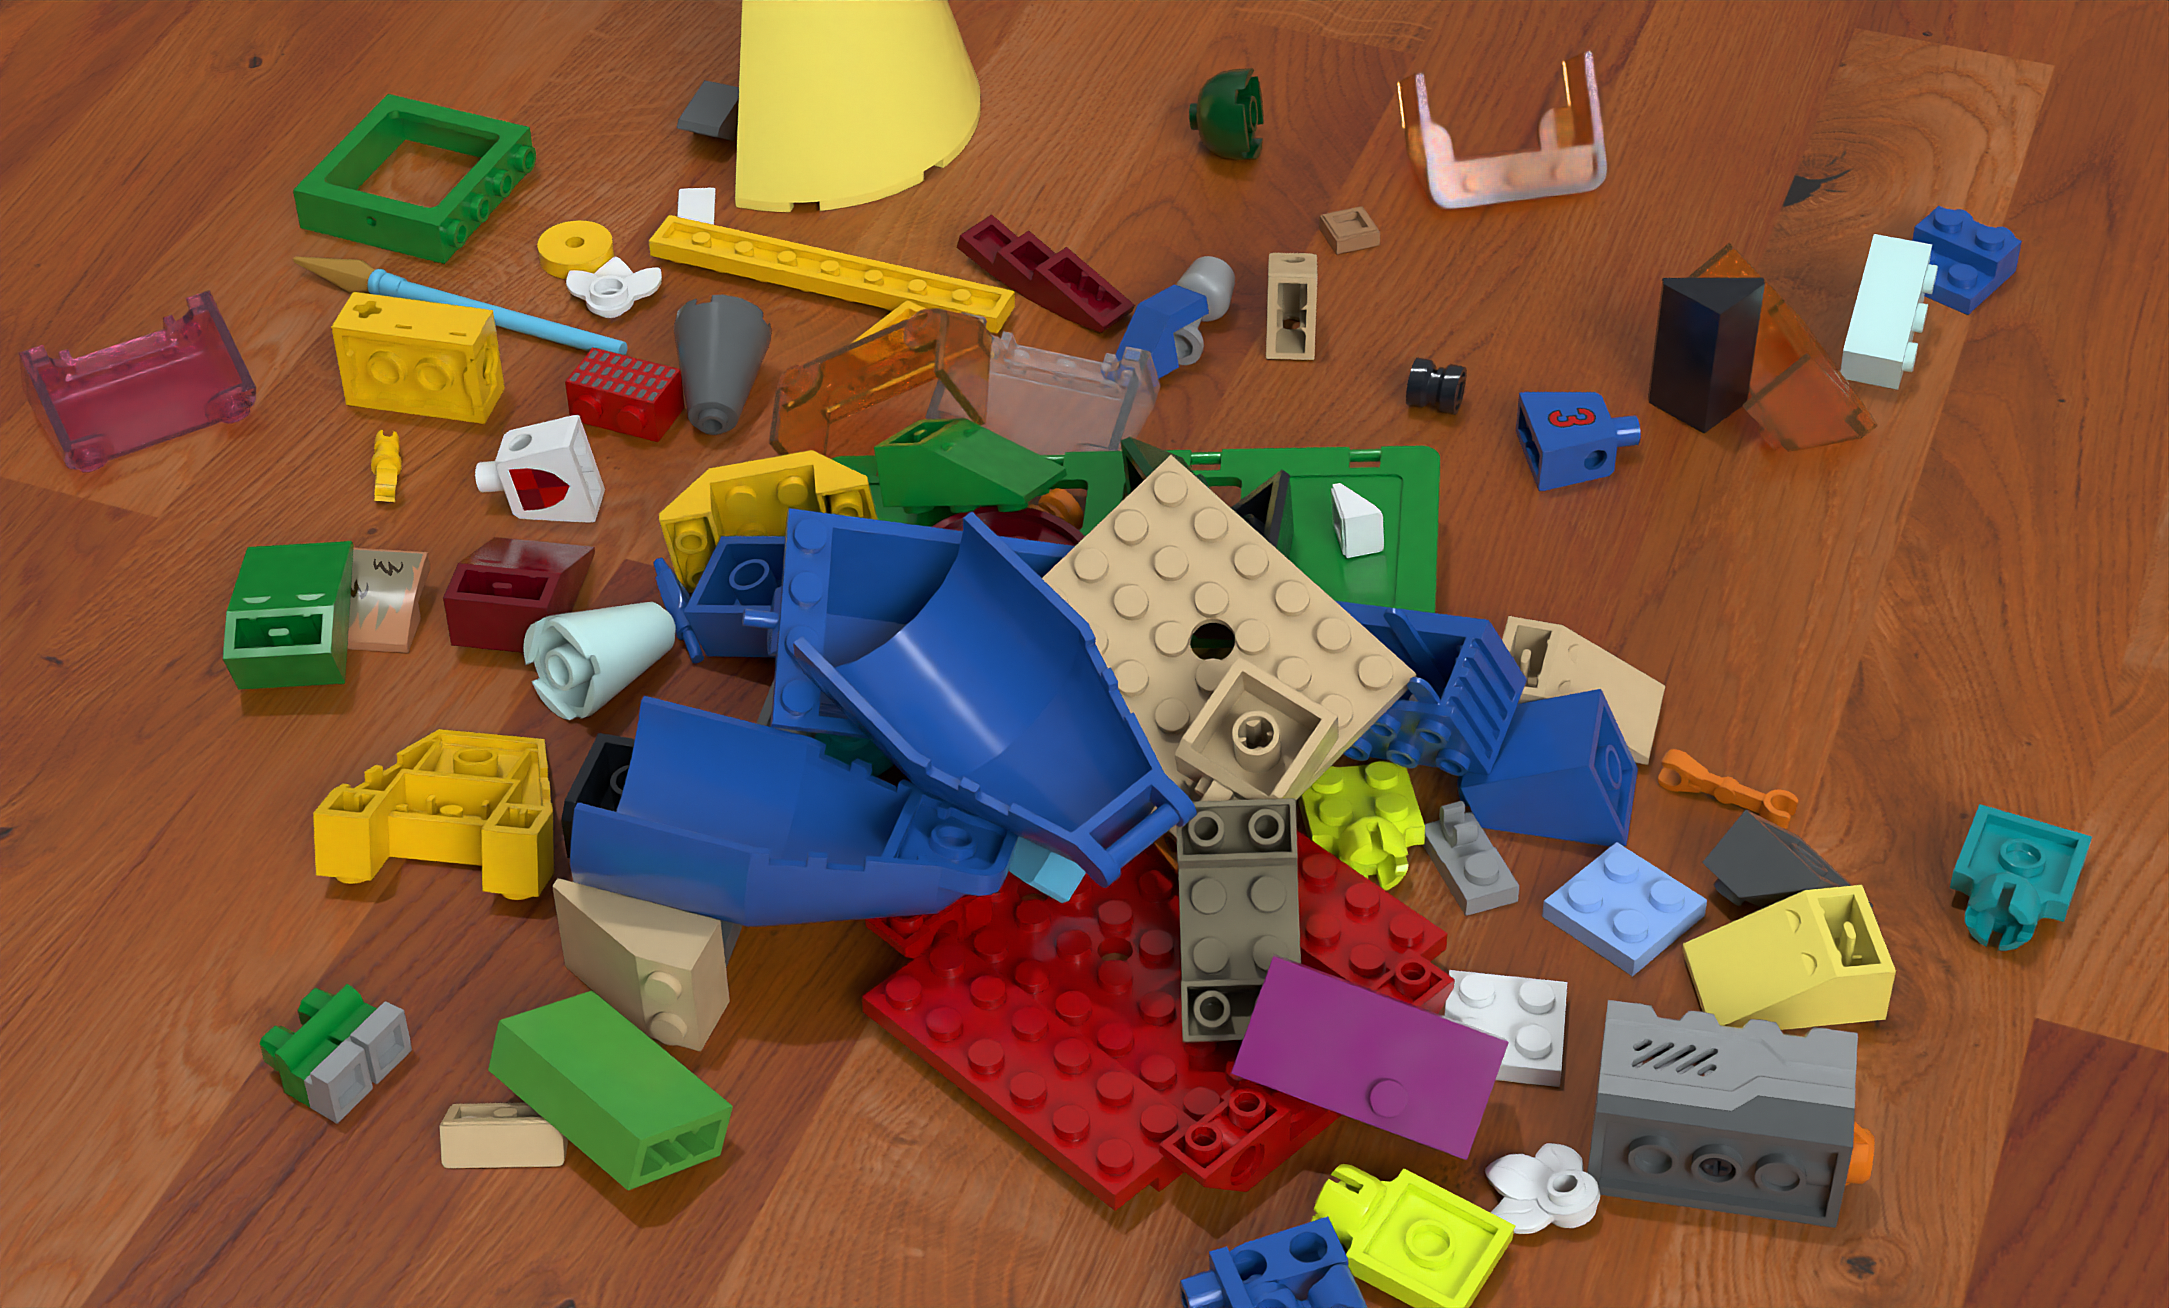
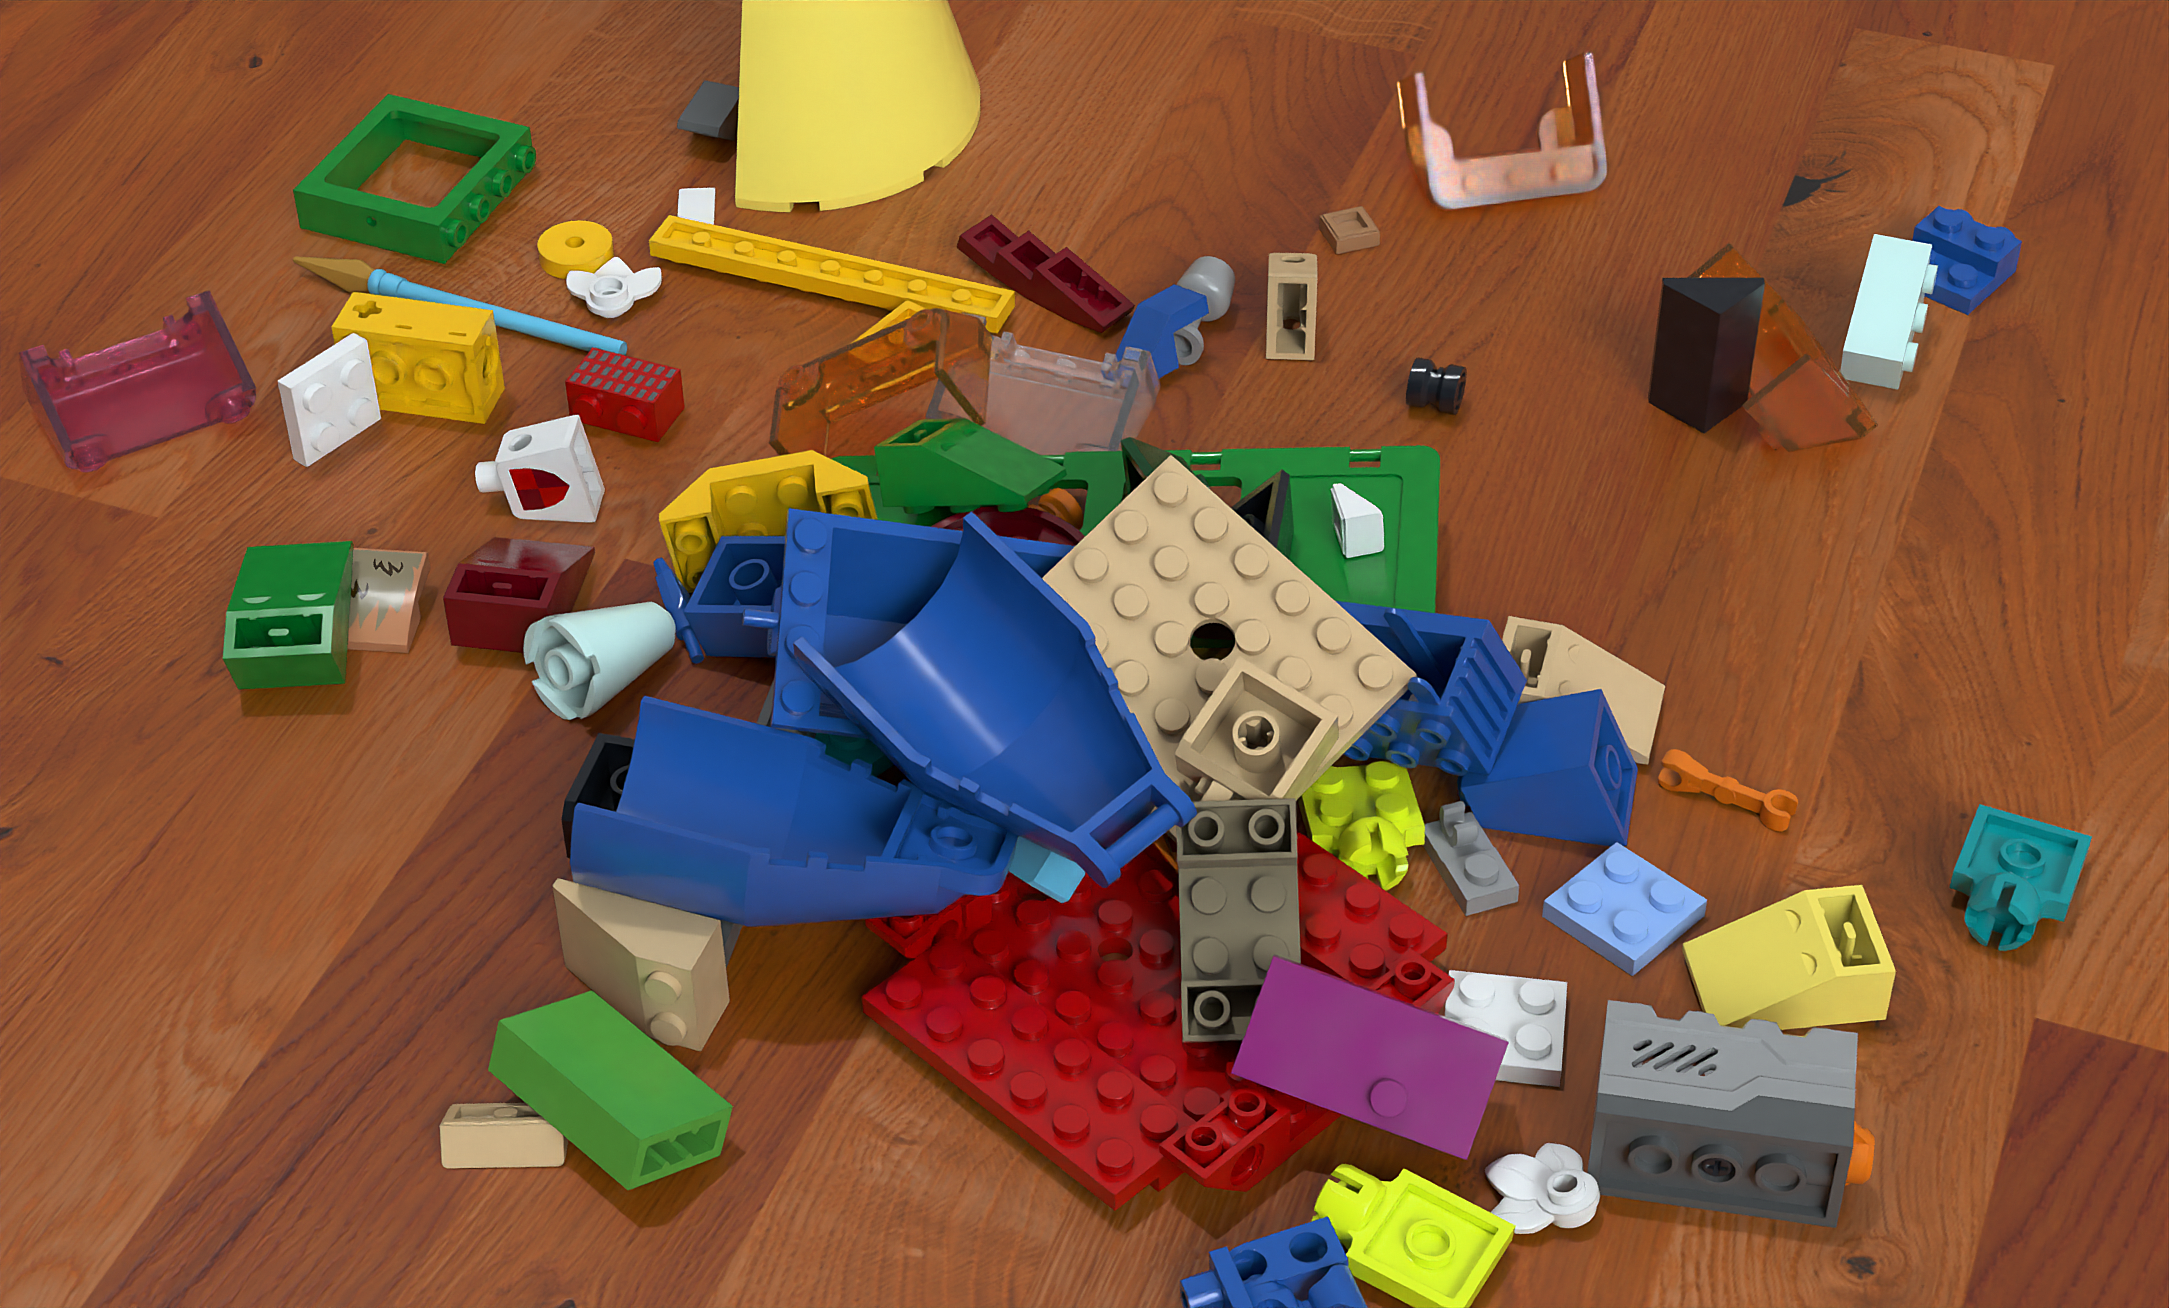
hips [259,984,412,1124] -> none
yellow wedge [313,729,554,900] -> none
yellow piece [371,430,402,502] -> none
dark grey cone [673,294,772,435] -> none
dark green cylinder [1189,68,1264,160] -> none
blue torso [1516,392,1641,491] -> none
dark grey slope [1702,810,1874,909] -> none
none -> white plate [277,333,381,467]

